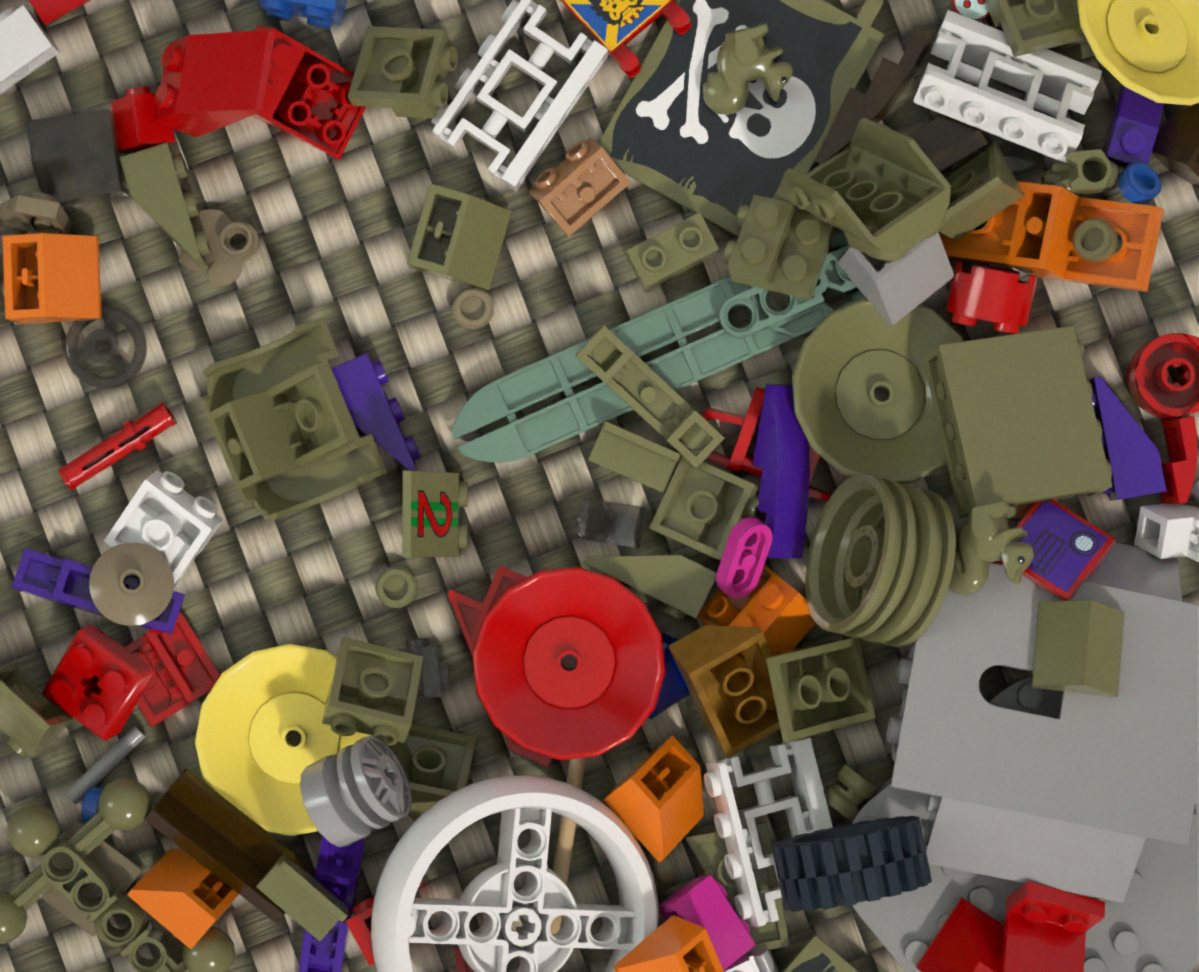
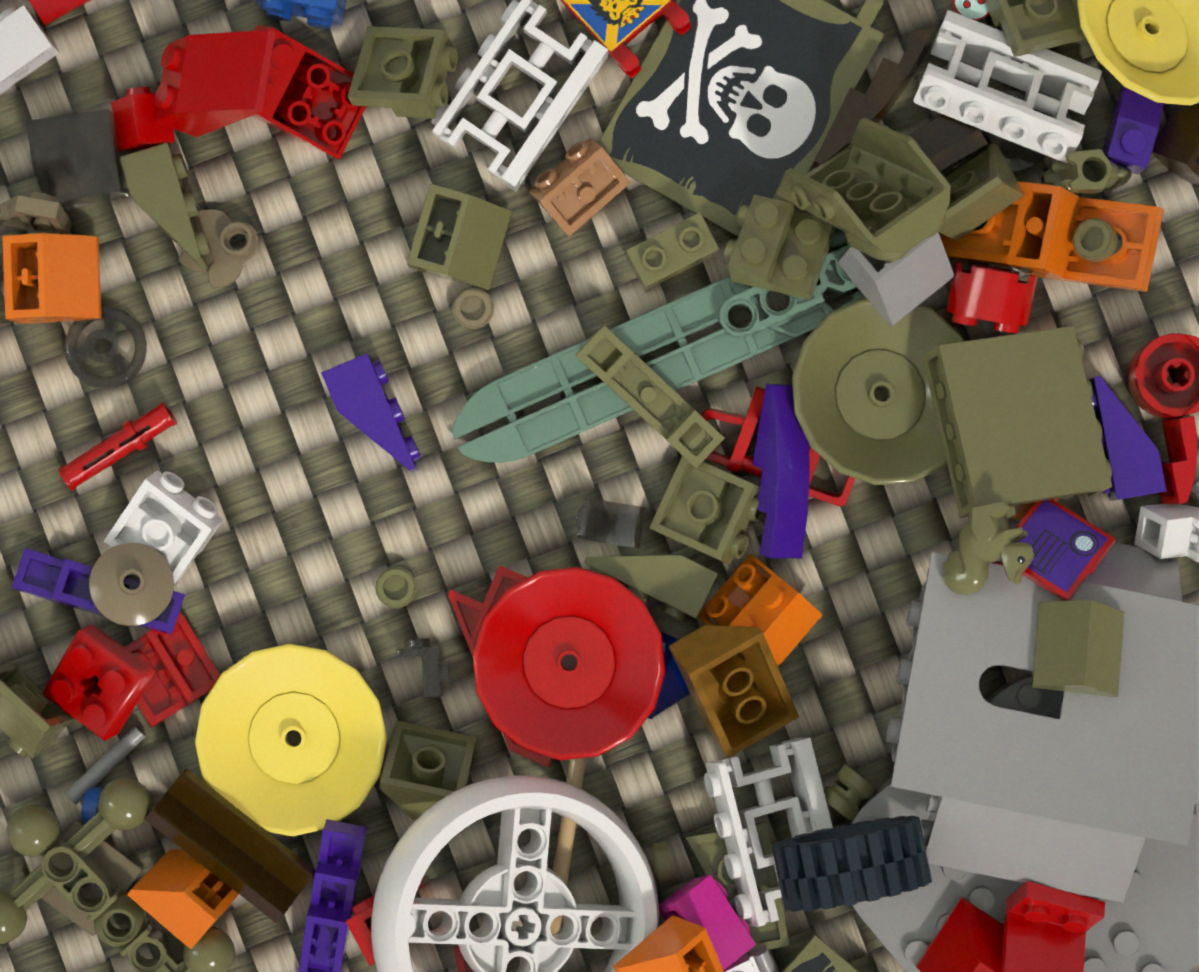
olive piece [202,318,388,521] -> none
olive panel [256,853,348,942] -> none
light grey wheel [300,736,412,847] -> none
olive plate [322,637,424,746] -> none
olive slope [402,471,468,557] -> none
olive panel [588,421,681,494] -> none
orange slope [603,735,704,863] -> none
olive animal [703,23,793,115] -> none
dark pink plate [716,517,773,599] -> none
olive slope [766,637,876,743] -> none
olive wheel [805,474,956,648] -> none
blue tile [1117,162,1161,205] -> none

